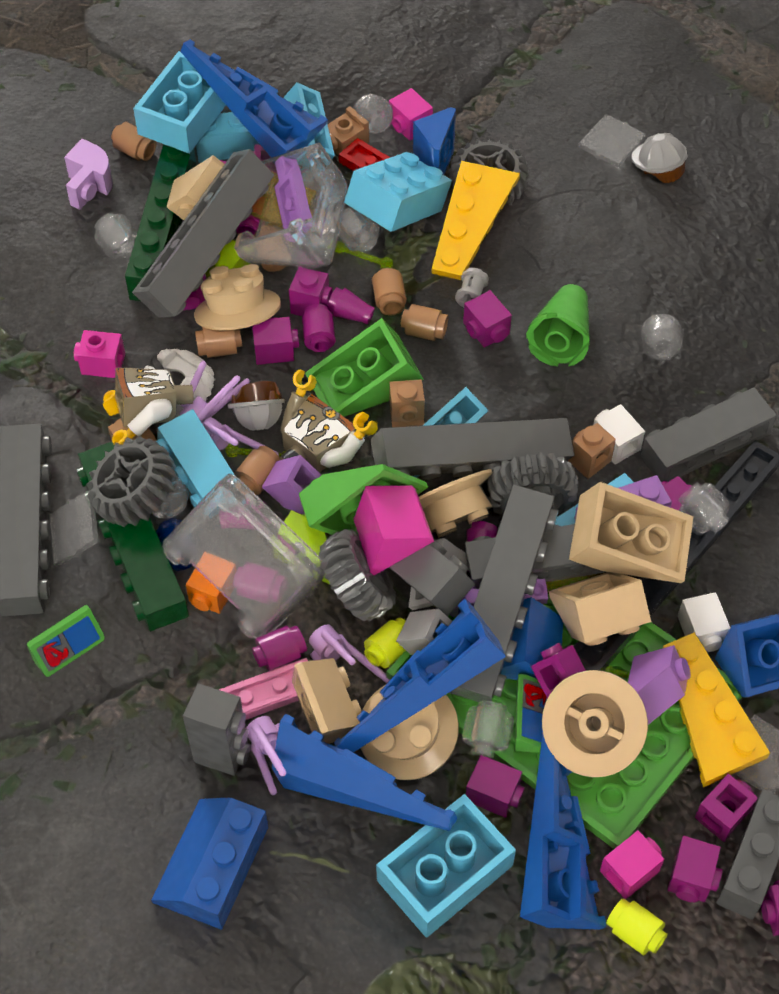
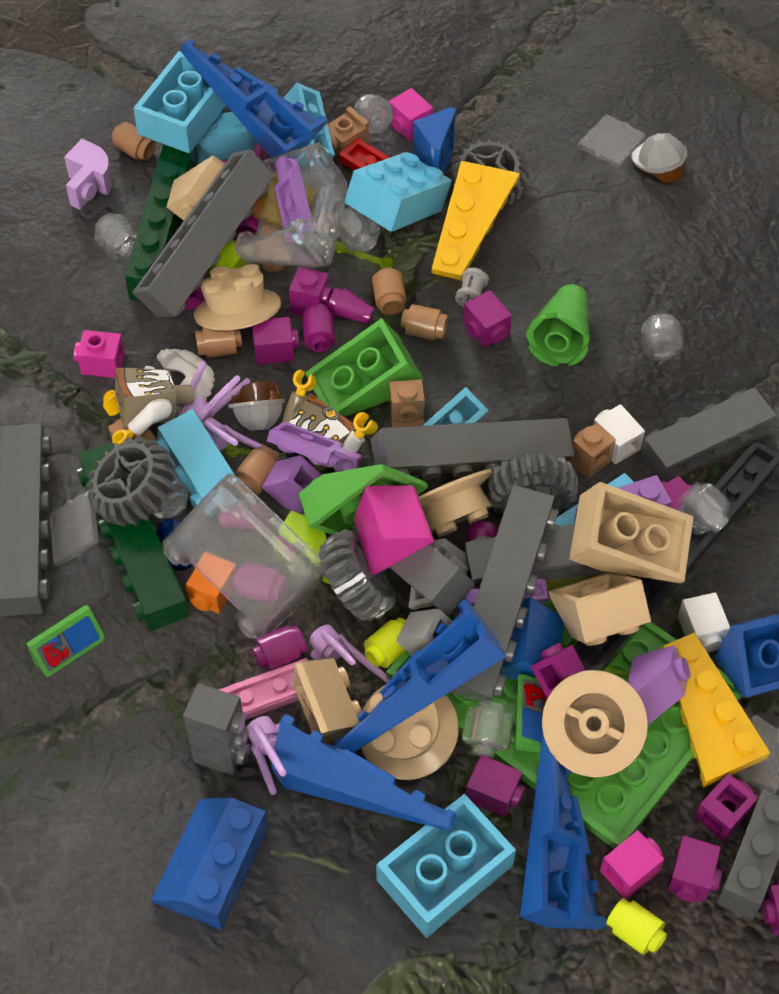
none -> medium lavender hinge [267,421,362,472]

